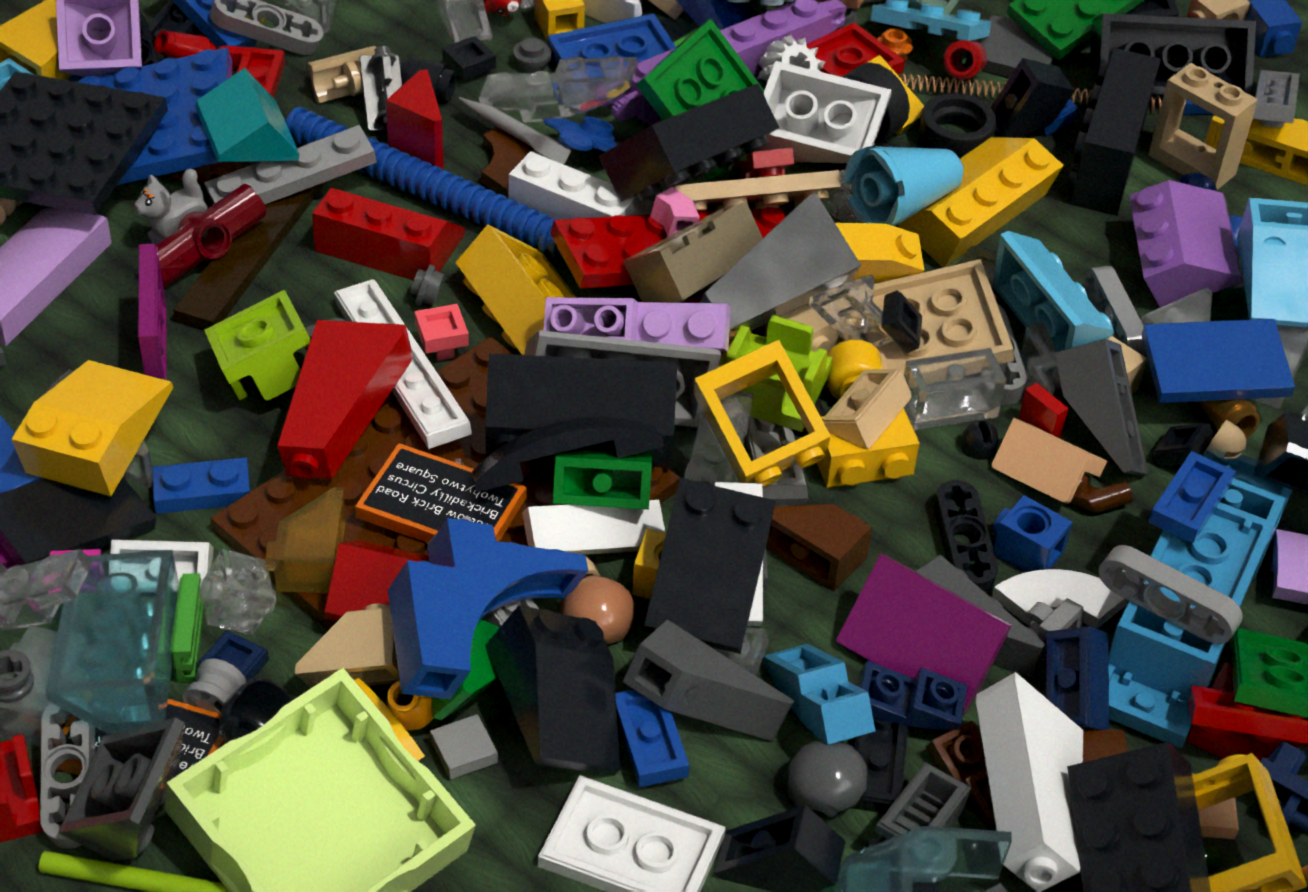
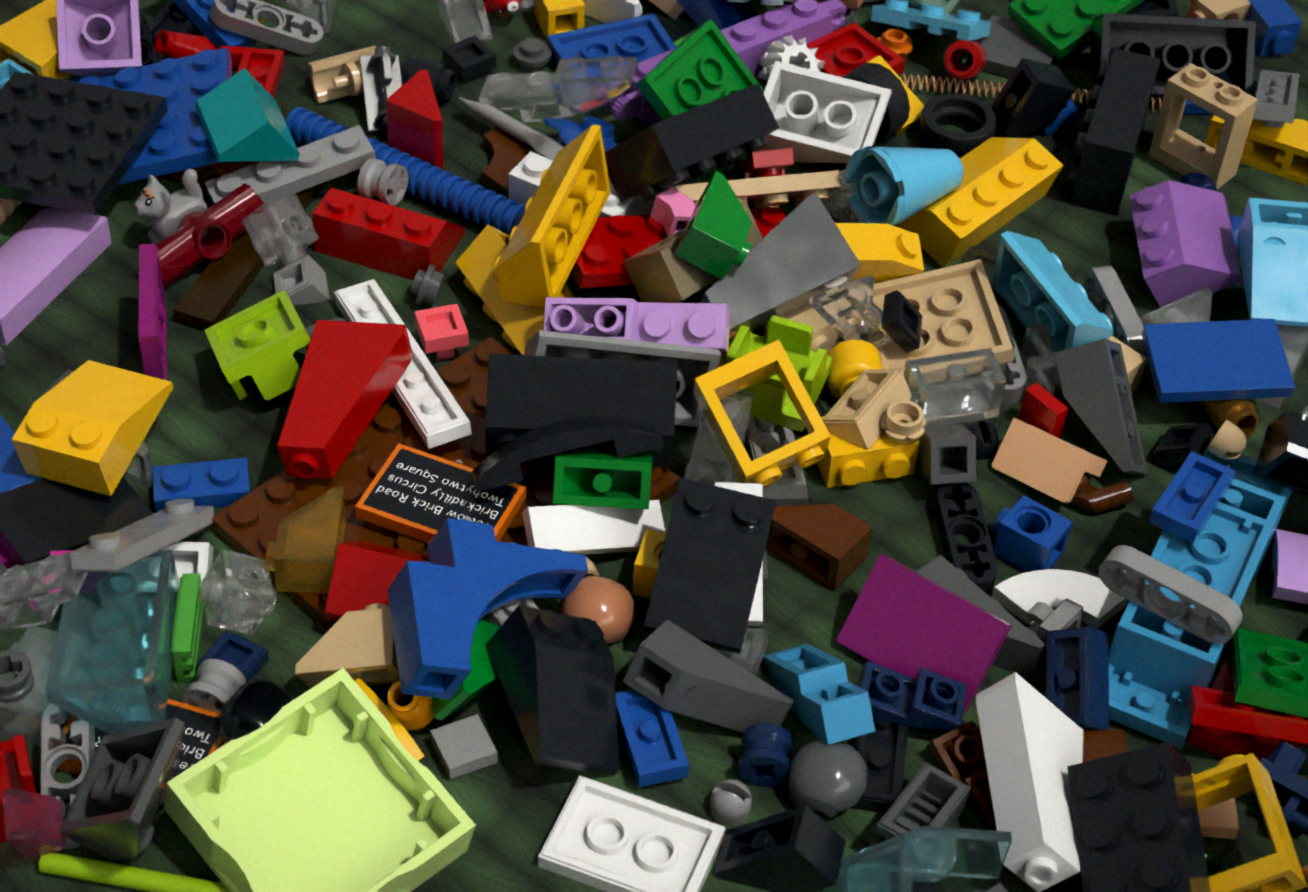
none -> clear pink slope [2,788,66,859]
none -> light grey plate [70,499,214,572]
none -> clear brick [242,193,319,266]
none -> light grey slope [272,254,330,305]
none -> light grey wheel [357,158,408,206]
none -> yellow slope [493,125,611,308]
none -> green slope [675,171,752,280]
none -> light grey hinge [710,779,752,826]
none -> dark blue wheel [738,723,792,787]
none -> tan plate [880,400,926,442]
none -> dark grey brick [917,424,976,485]

